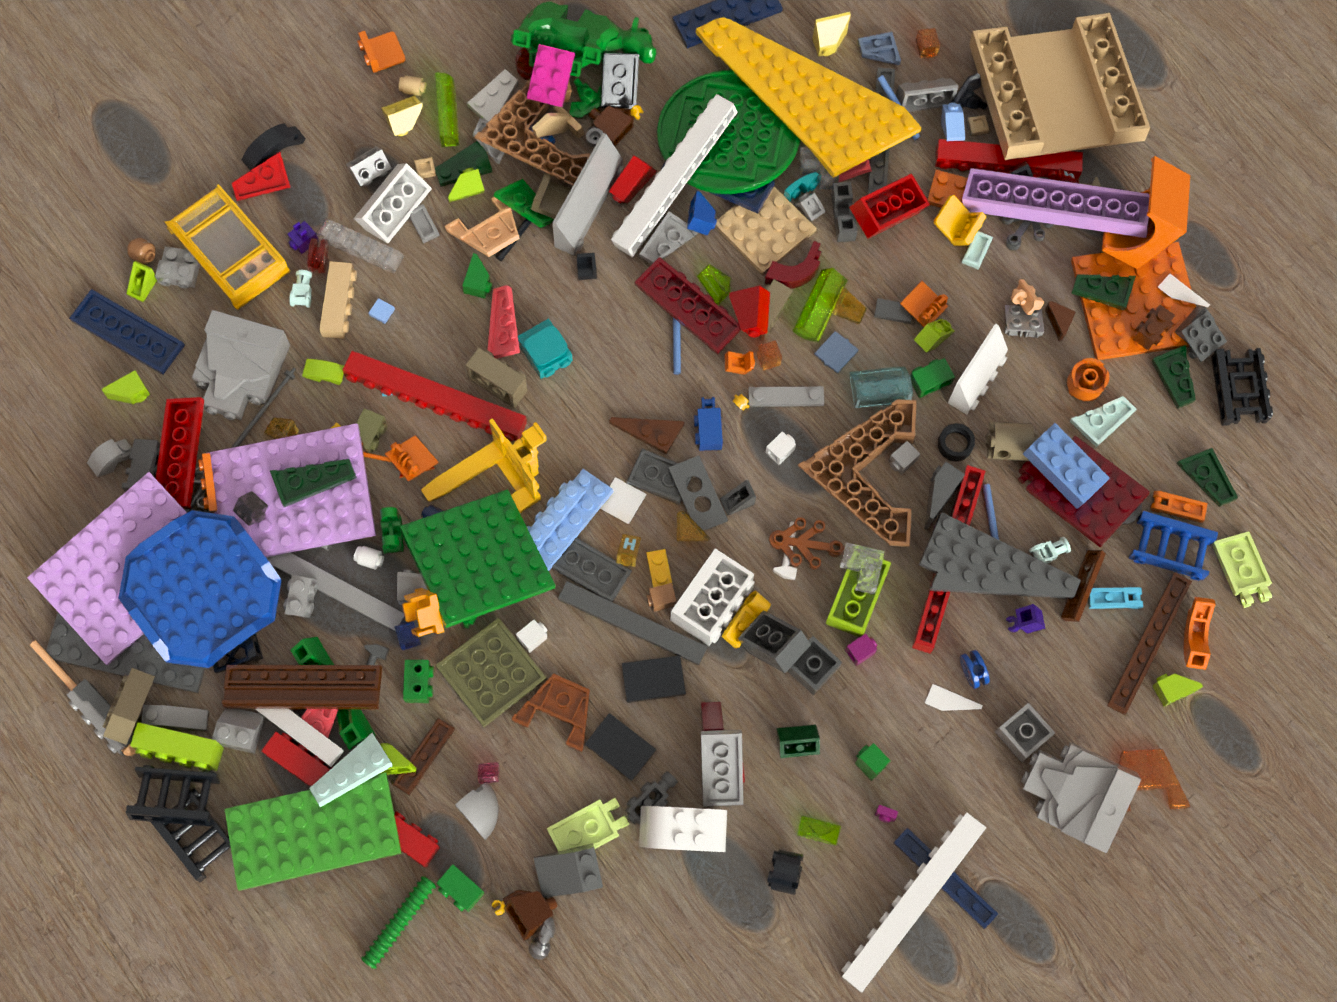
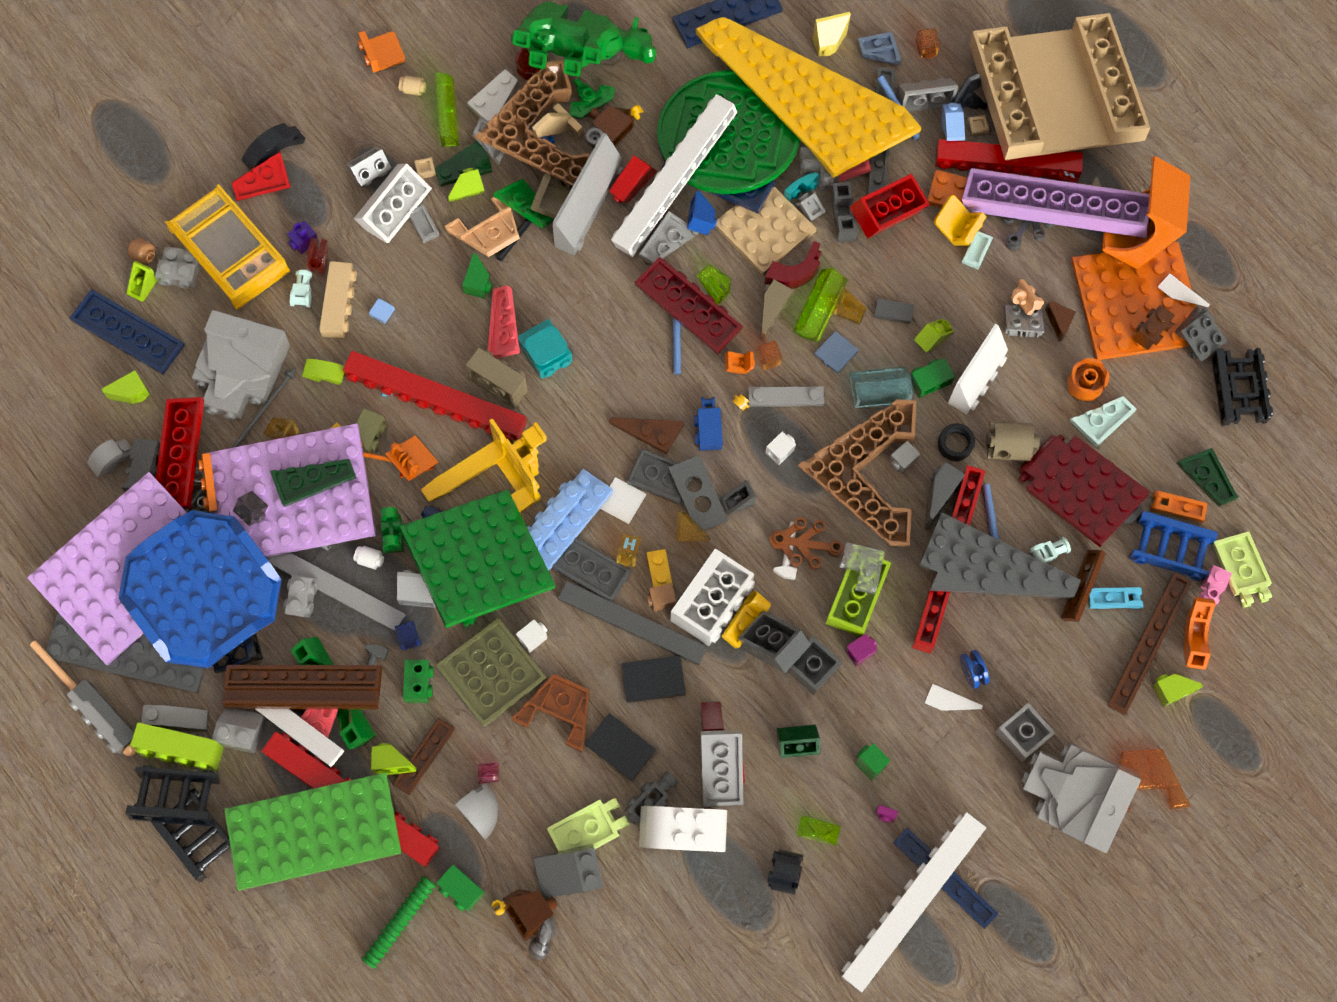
dark tan brick [102,668,155,745] -> none
light aqua wing [309,733,392,807] -> none
clear beam [316,219,404,273] -> none
light yellow slope [382,95,423,136] -> none
light orange panel [402,587,444,637] -> none
dark pink plate [527,44,575,108] -> none
black panel [576,252,597,280] -> none
tile [600,52,639,108] -> none
red slope [729,285,770,338] -> none
orange hinge [900,281,948,327] -> none
dark purple brick [1006,604,1045,634] -> none
black panel [1009,161,1033,177] -> none
medium blue brick [1023,423,1110,509] -> none
dark green wing [1071,274,1136,311] -> none
dark green wing [1151,345,1196,409] -> none
none -> bright pink brick [1200,565,1232,606]

